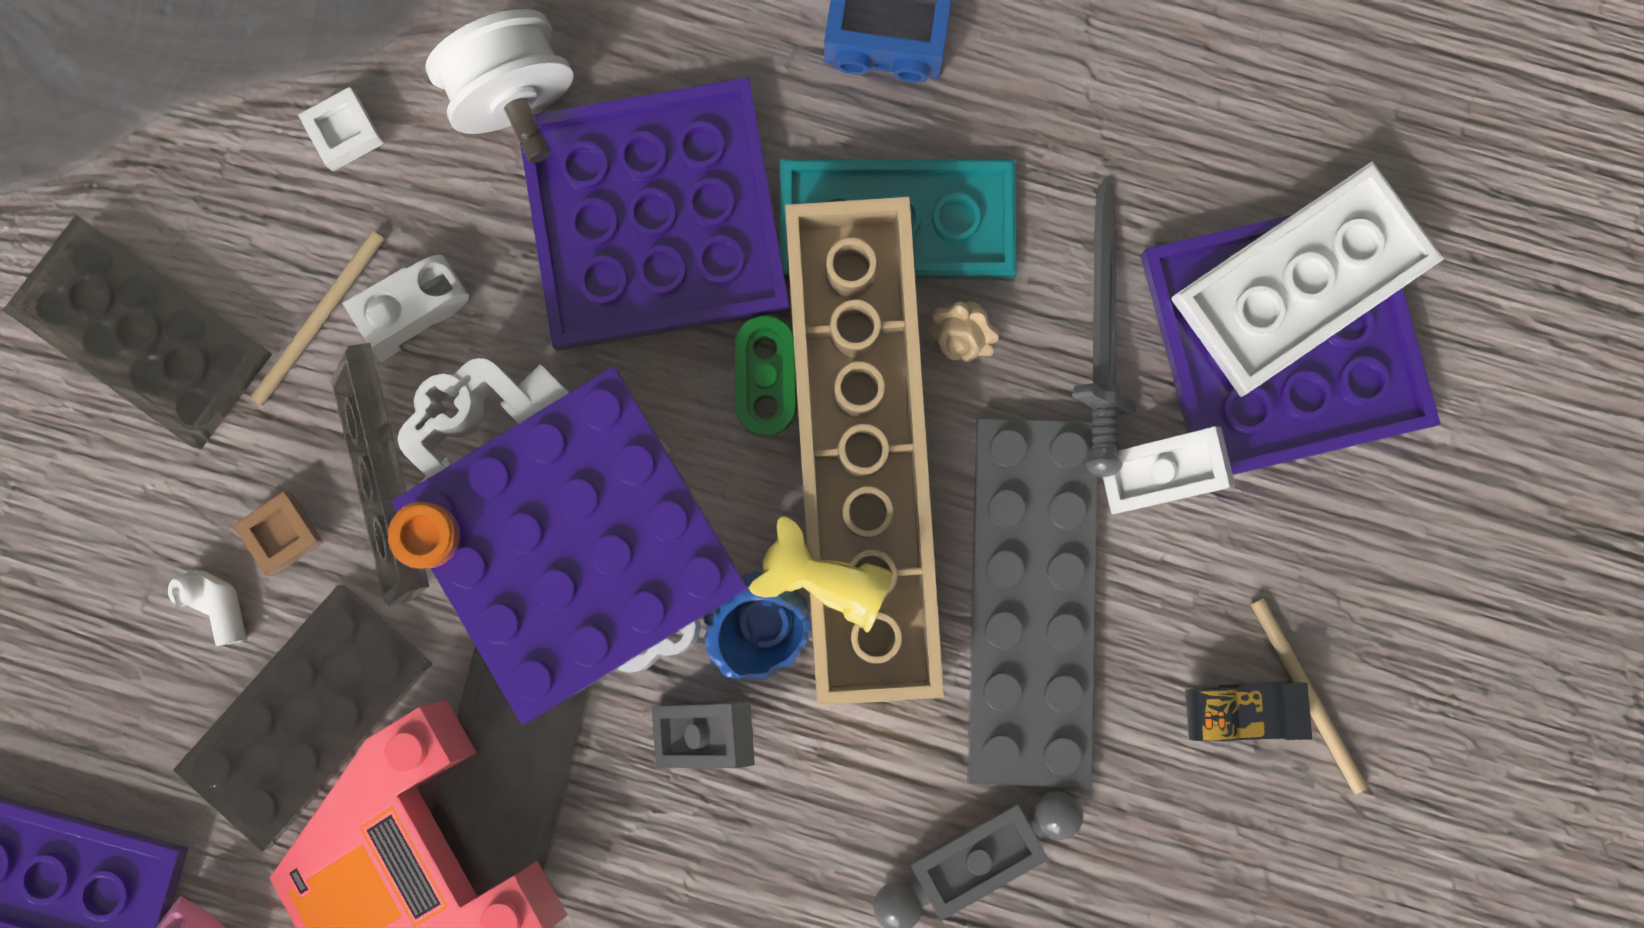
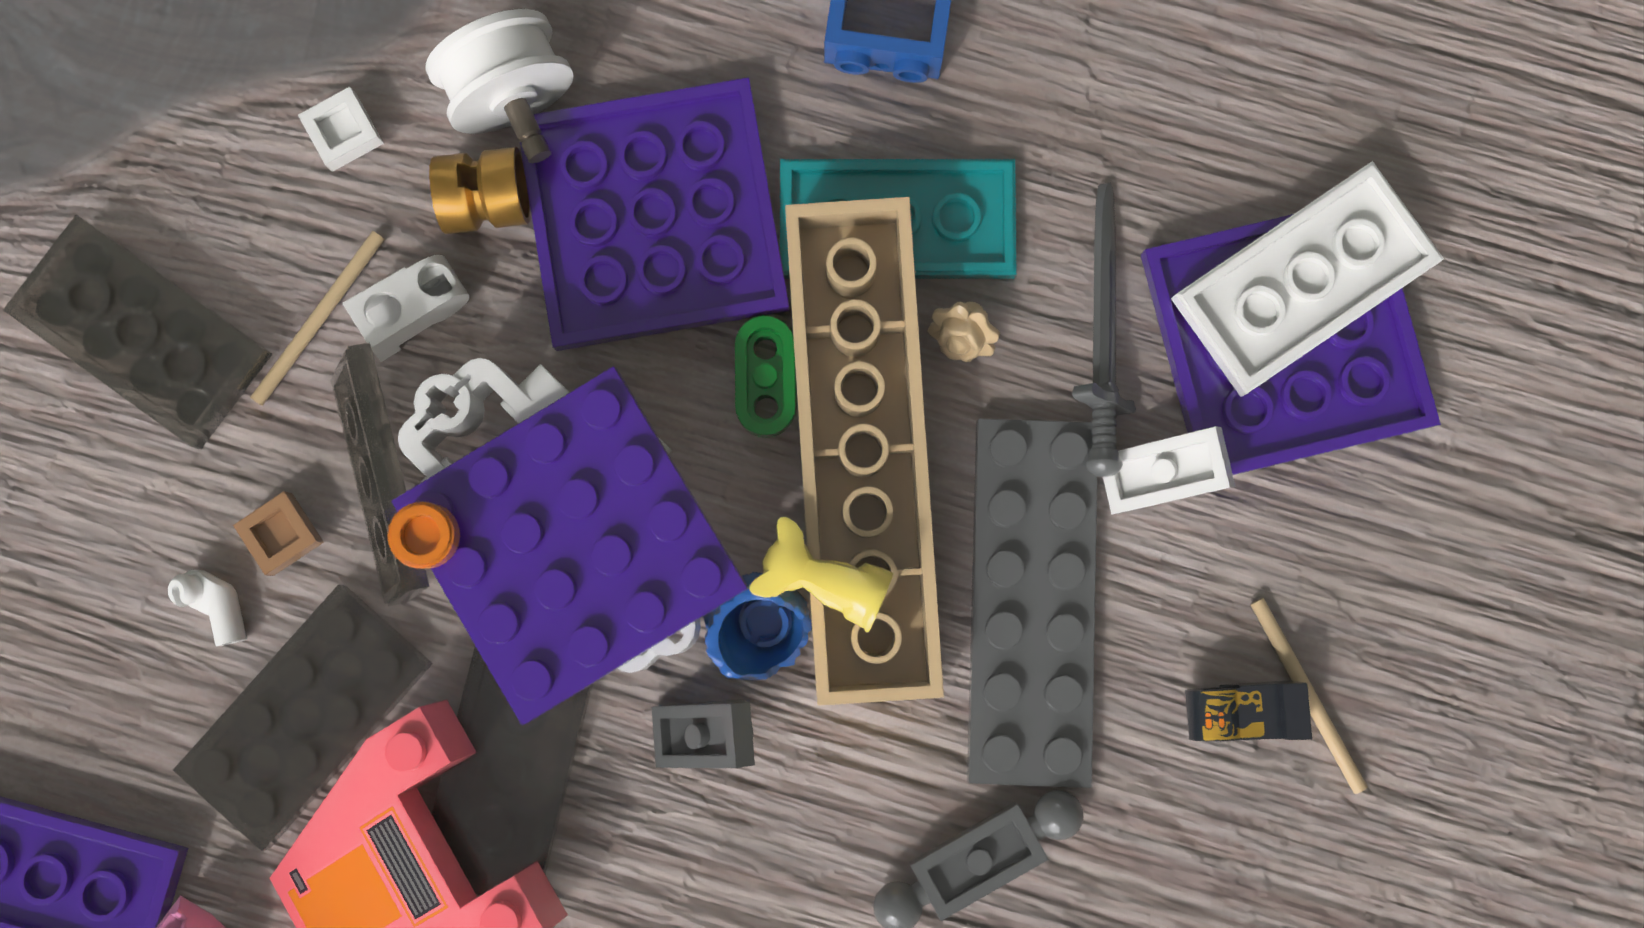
none -> pearl gold wheel [429,147,531,234]

